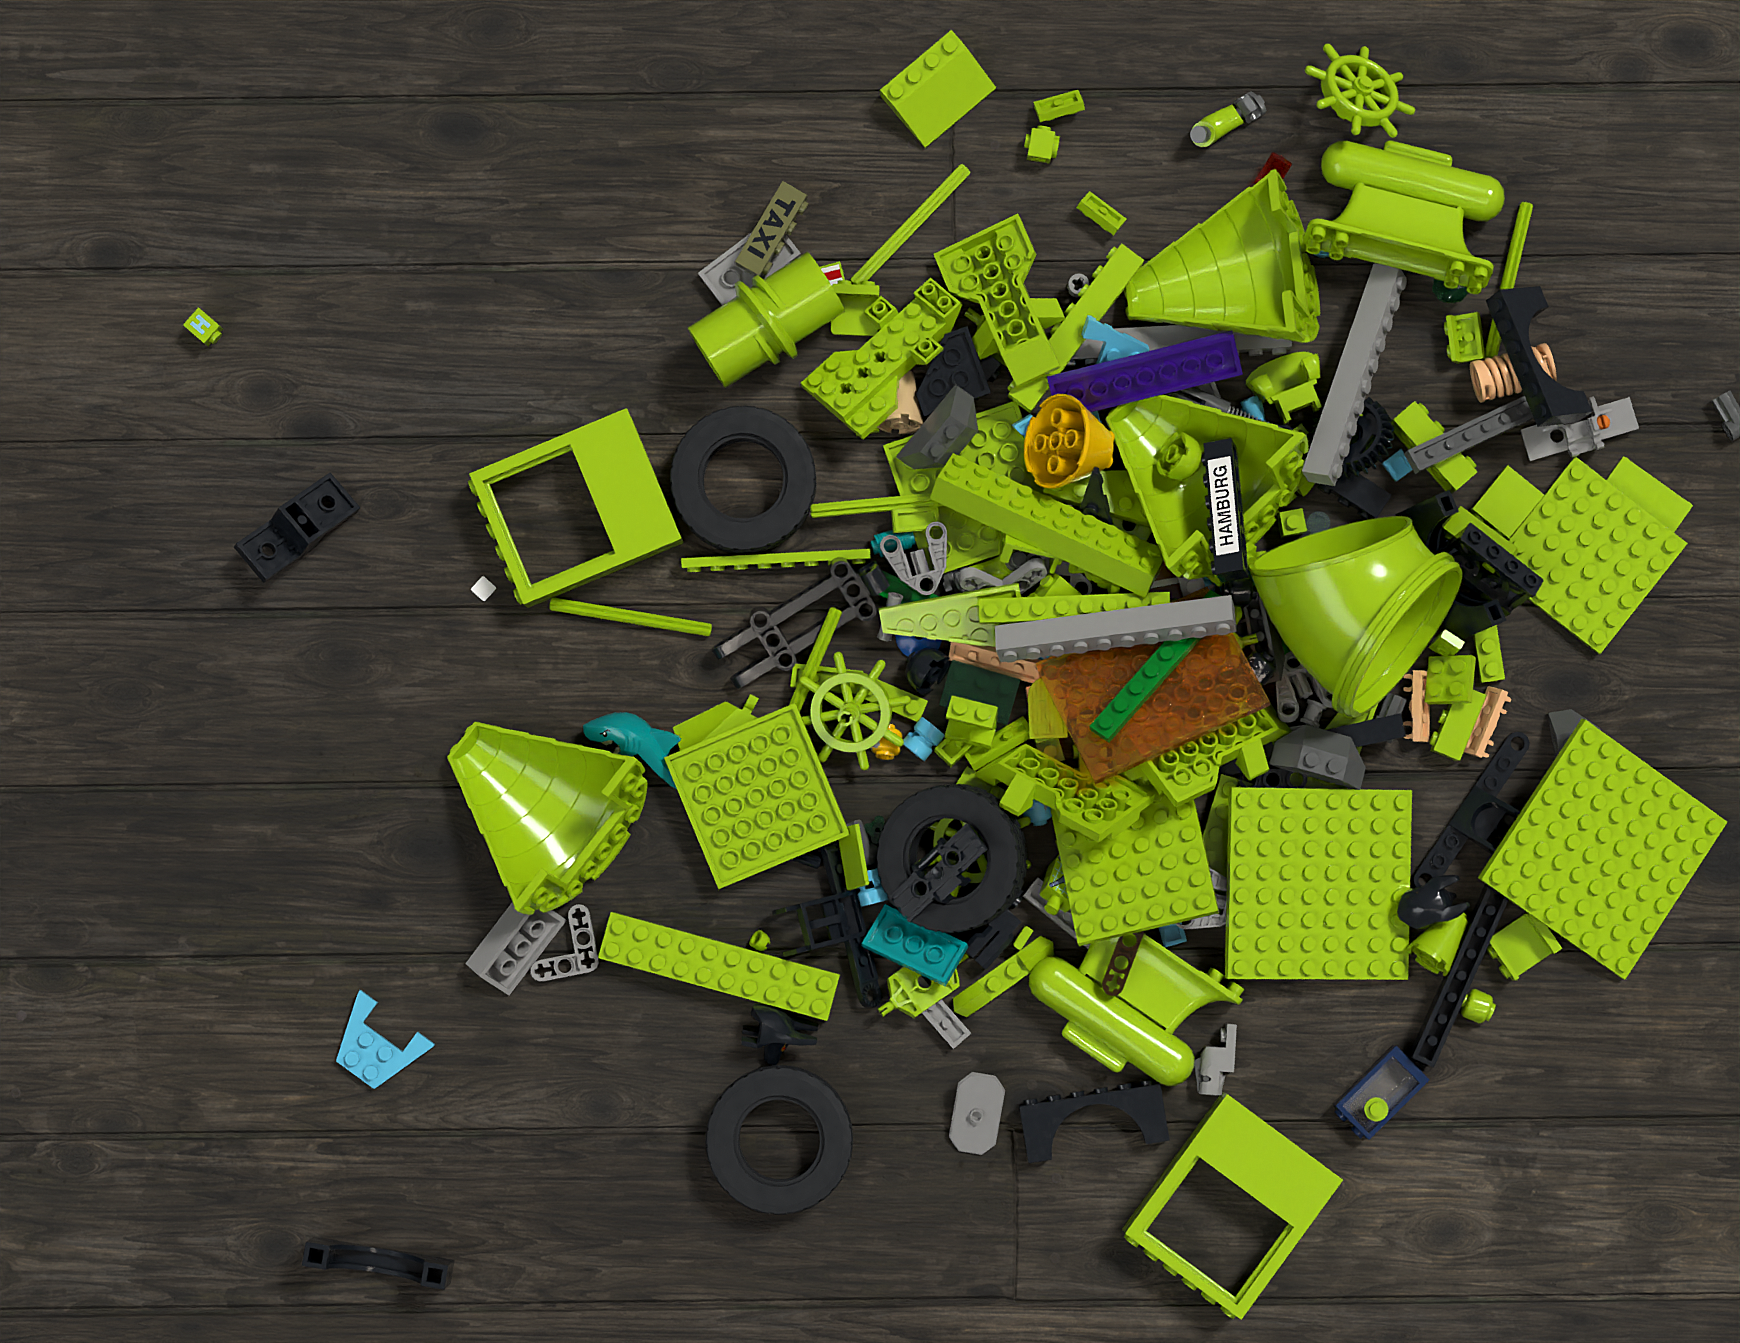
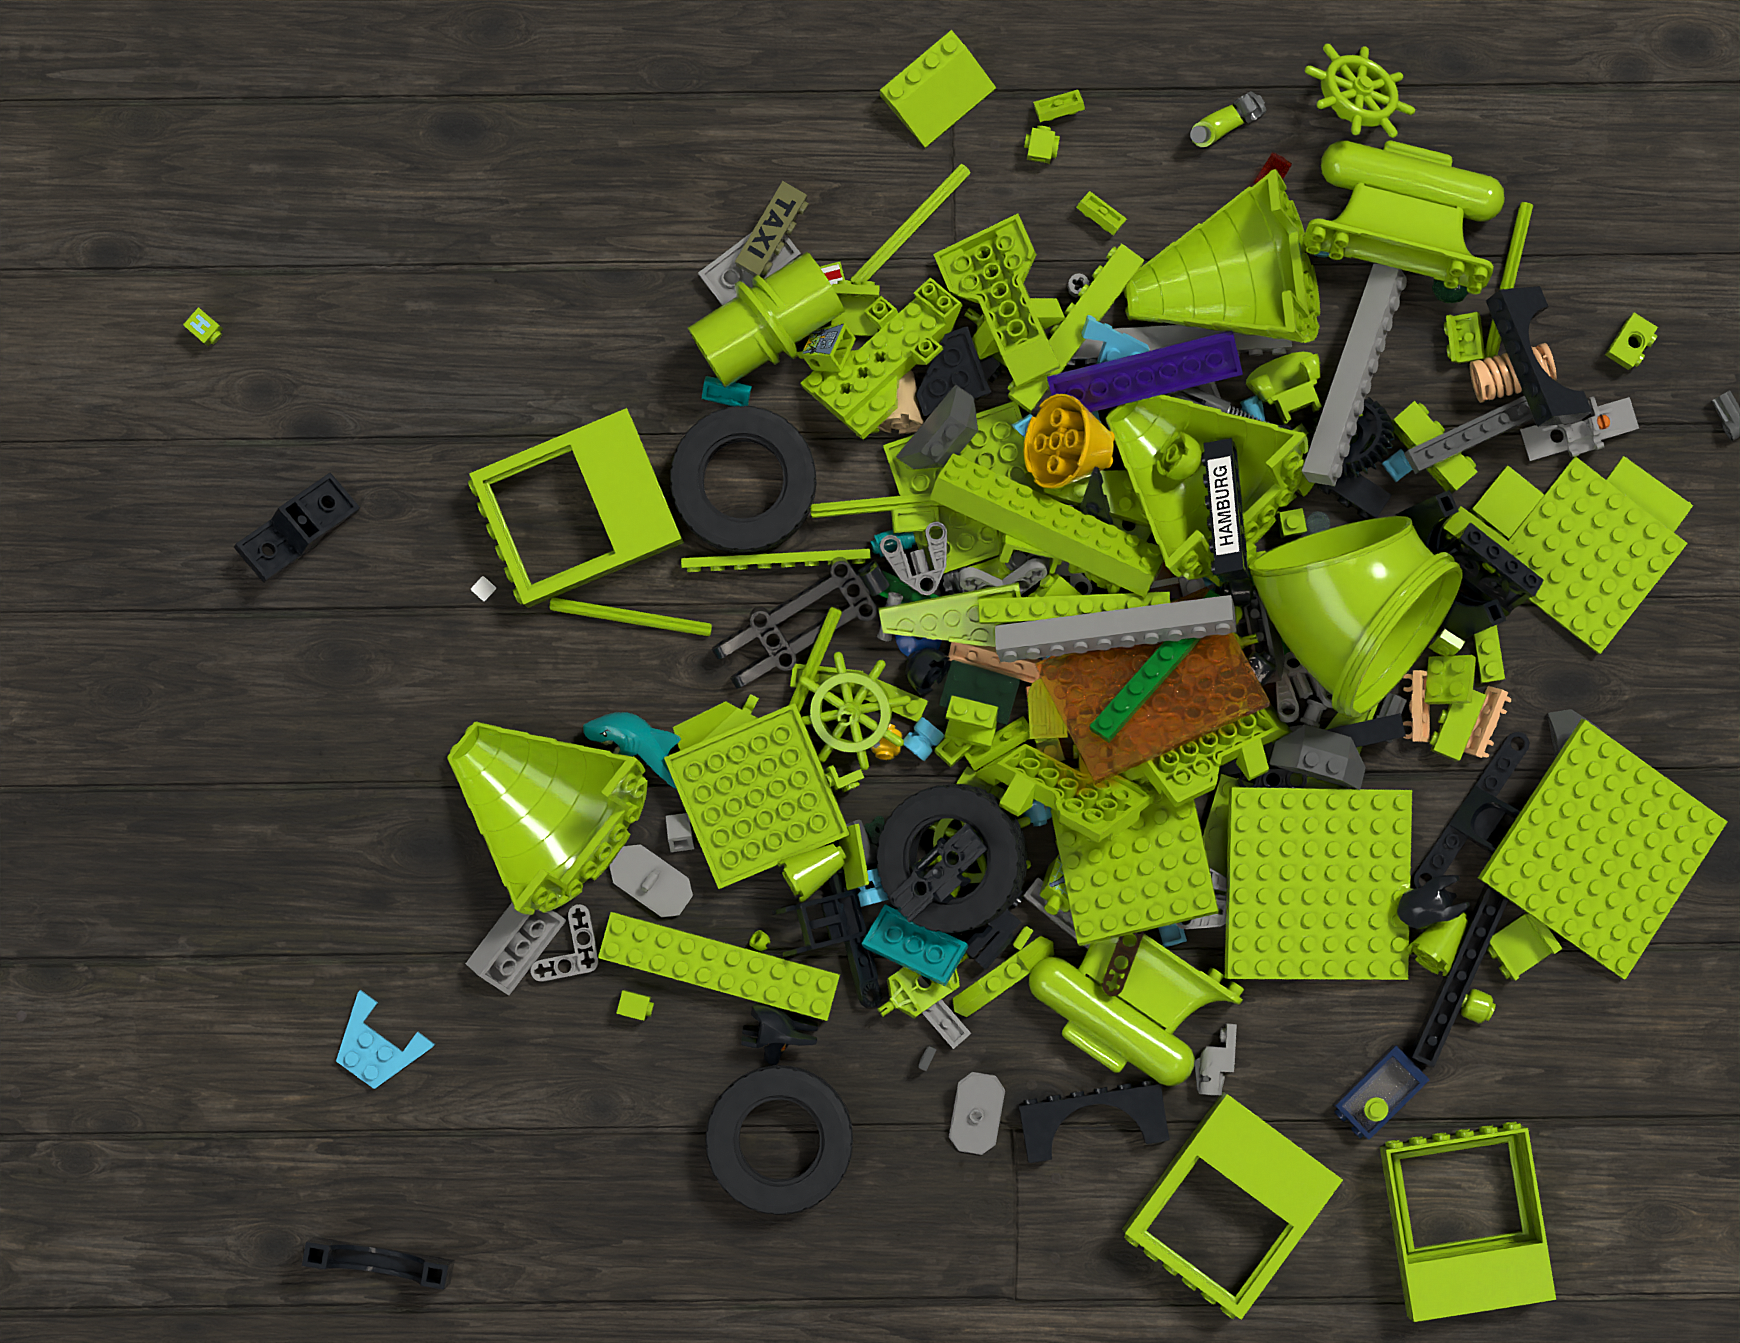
none -> light grey shield [609,844,693,917]
none -> lime brick [616,990,654,1021]
none -> light grey brick [666,813,694,852]
none -> teal plate [701,376,752,406]
none -> lime cone [777,844,846,903]
none -> lime torso [797,323,856,372]
none -> lime bracket [824,765,864,793]
none -> dark grey tile [918,1046,936,1071]
none -> lime panel [1380,1122,1556,1322]
none -> lime brick [1605,313,1658,370]

